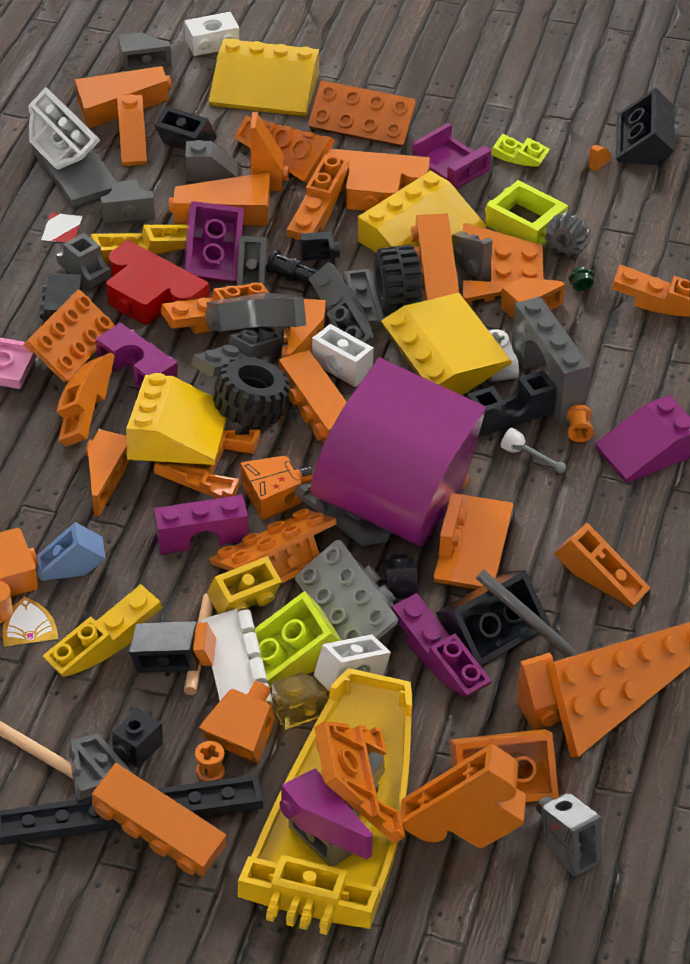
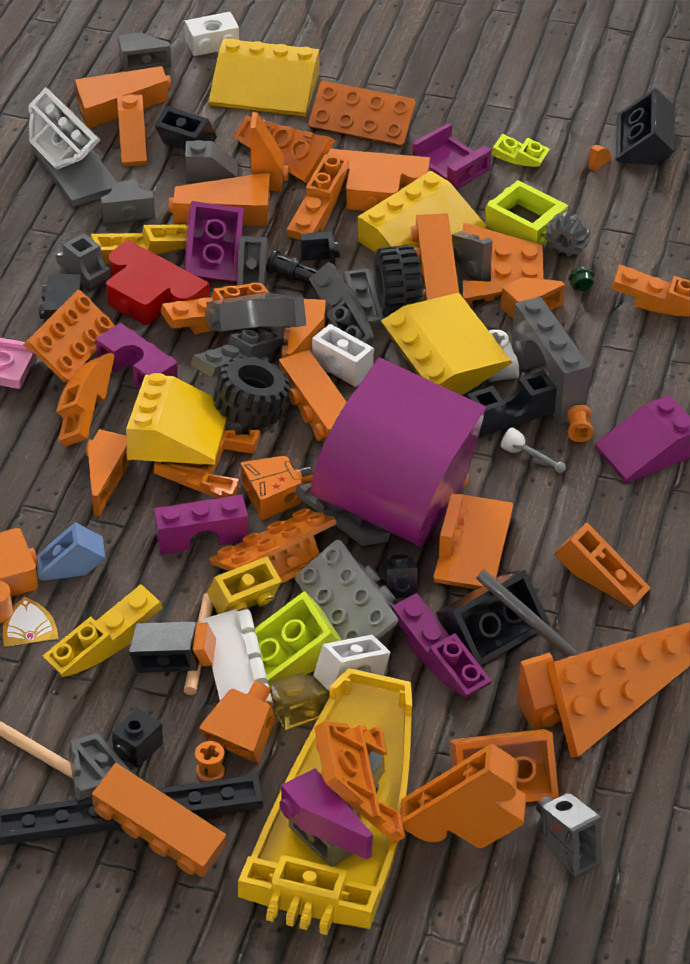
white sticker [41,213,83,242] -> none

